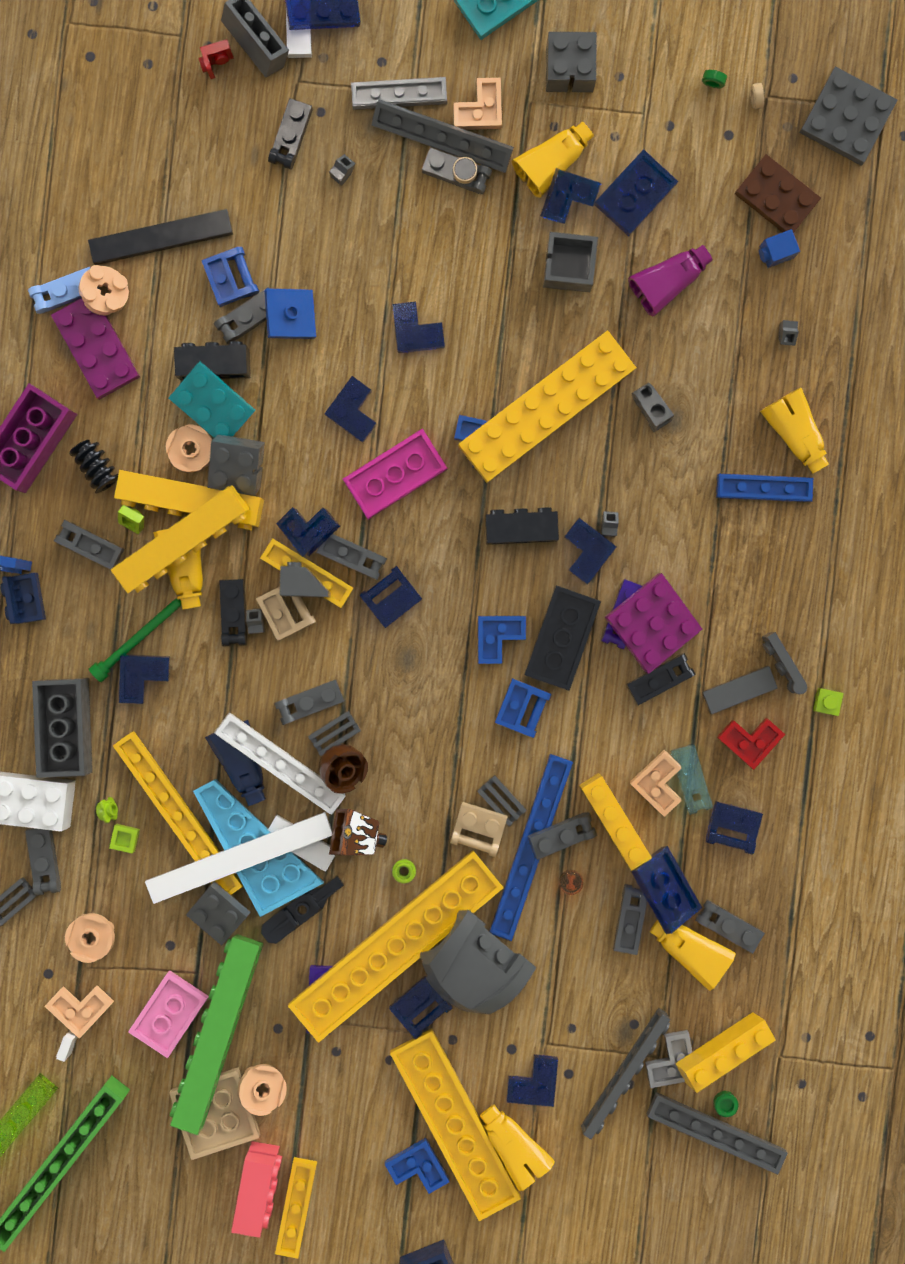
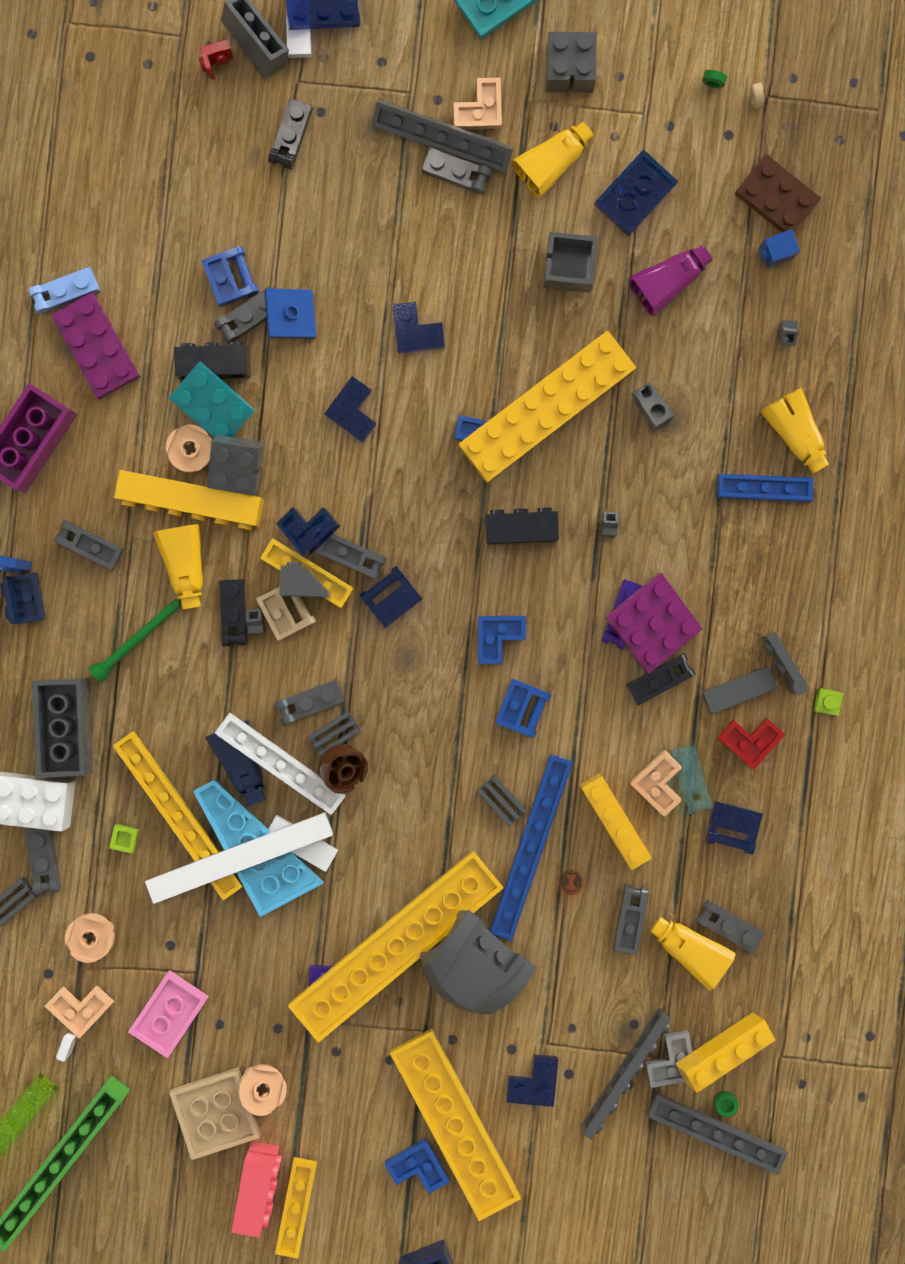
black piece [69,440,119,494] -> none
light nougat plate [78,265,129,316] -> none
black tile [88,209,233,265] -> none
lime plate [96,797,118,823] -> none
yellow brick [111,485,249,593] -> none
lime plate [118,505,144,534] -> none
clear blue plate [119,654,170,704] -> none
bright green brick [170,934,264,1135] -> none
dark grey plate [186,881,251,946] -> none
black piece [261,876,344,944] -> none
dark grey piece [329,154,356,186] -> none
torso [329,809,387,855] -> none
dark pink tile [343,428,448,520] -> none
light grey tile [351,77,447,110] -> none
clear blue plate [389,976,453,1039] -> none
lime plate [392,859,416,883] -> none
tan plate [450,802,508,858] -> none
flat silver tile [453,157,477,184] -> none
yellow piece [480,1104,555,1191] -> none
black plate [524,585,601,691] -> none
dark grey plate [527,812,597,860] -> none
clear blue plate [540,168,601,224] -> none
clear blue plate [564,518,617,585] -> none
clear blue plate [631,846,702,934] -> none
dark grey plate [799,66,898,166] -> none

